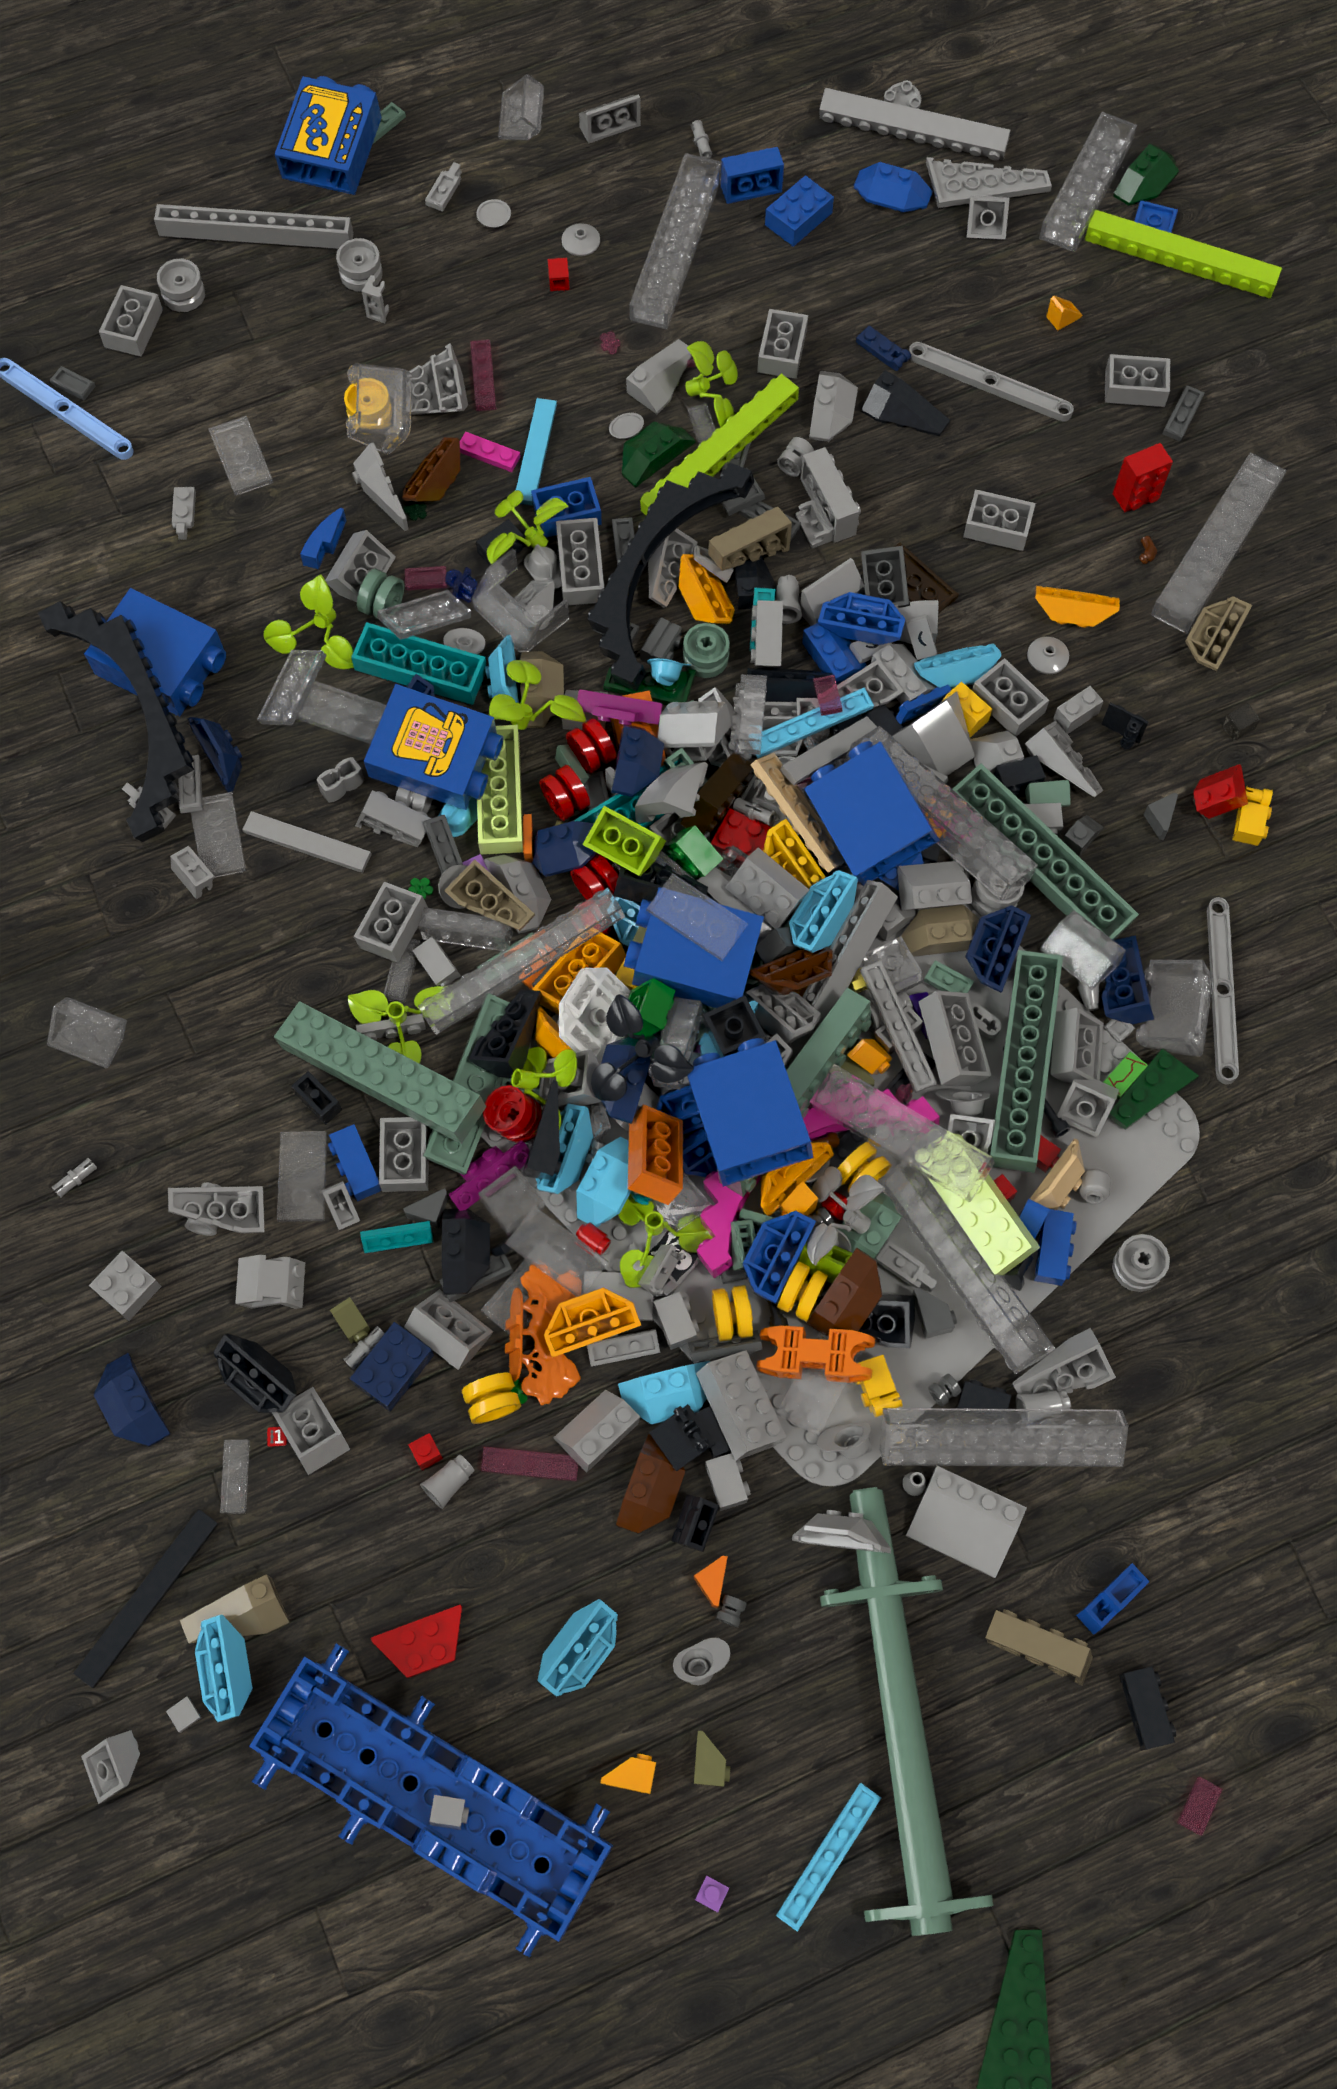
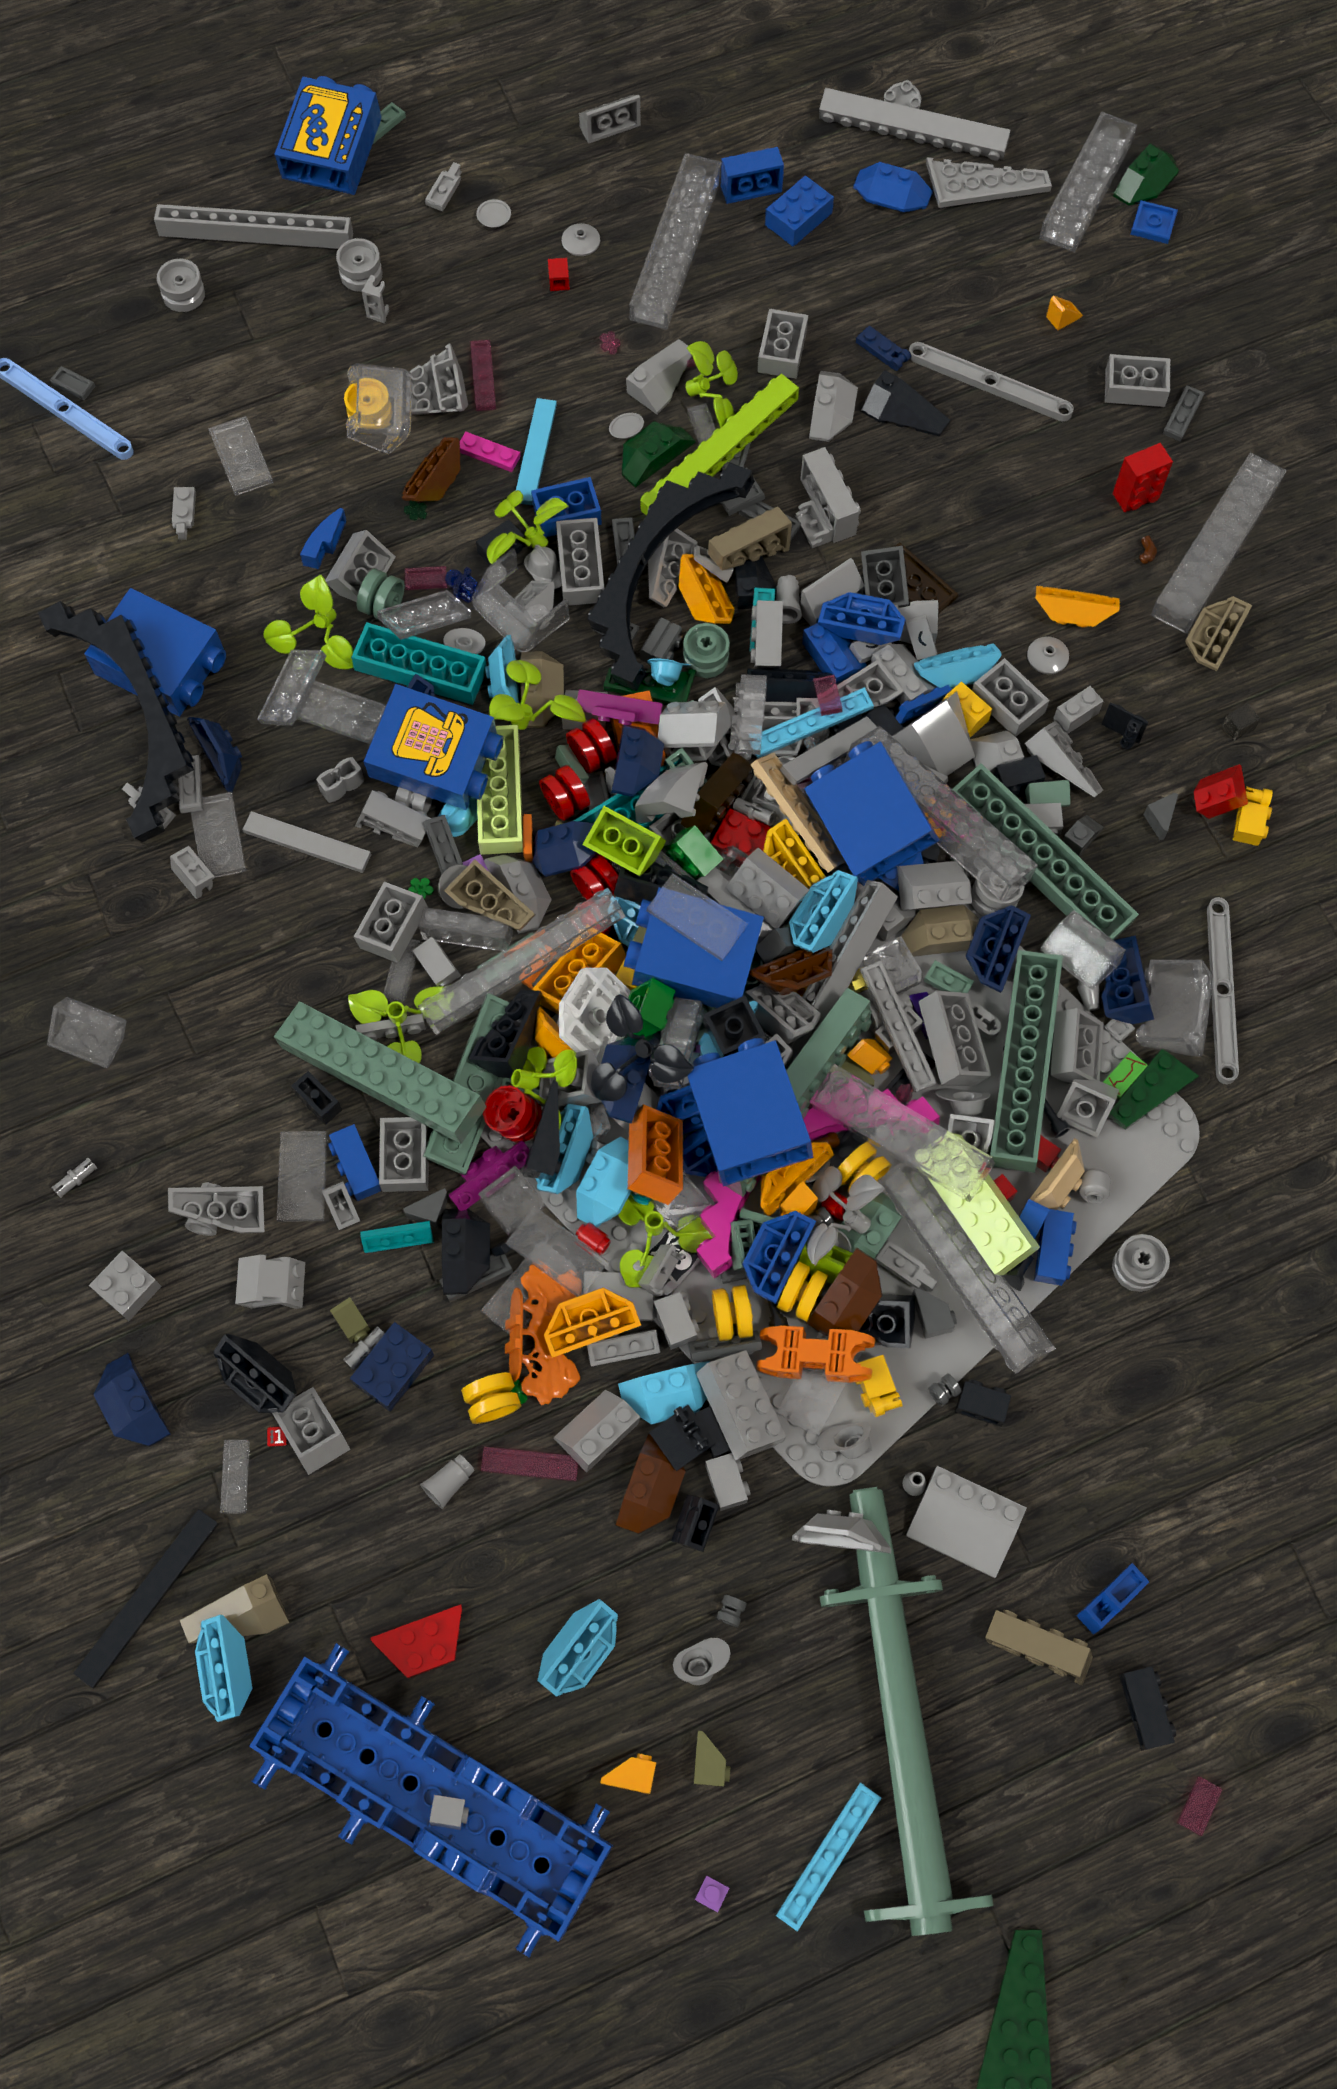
light grey slope [81,1730,140,1804] -> none
light grey brick [99,285,163,357] -> none
light grey tile [166,1696,202,1733] -> none
light grey wedge [352,442,409,531] -> none
light grey slope [404,1289,493,1370] -> none
red brick [408,1433,443,1470] -> none
clear slope [498,74,544,140] -> none
light grey pin [691,120,712,160] -> none
orange slope [694,1556,727,1608] -> none
light grey wheel [777,437,814,477] -> none
clear brick [880,1408,1128,1467] -> none
light grey brick [963,489,1036,551] -> none
light grey slope [967,196,1009,239] -> none
light grey wedge [1012,1328,1116,1394] -> none
light grey plant [1016,1390,1071,1427] -> none
lime brick [1085,210,1282,299] -> none

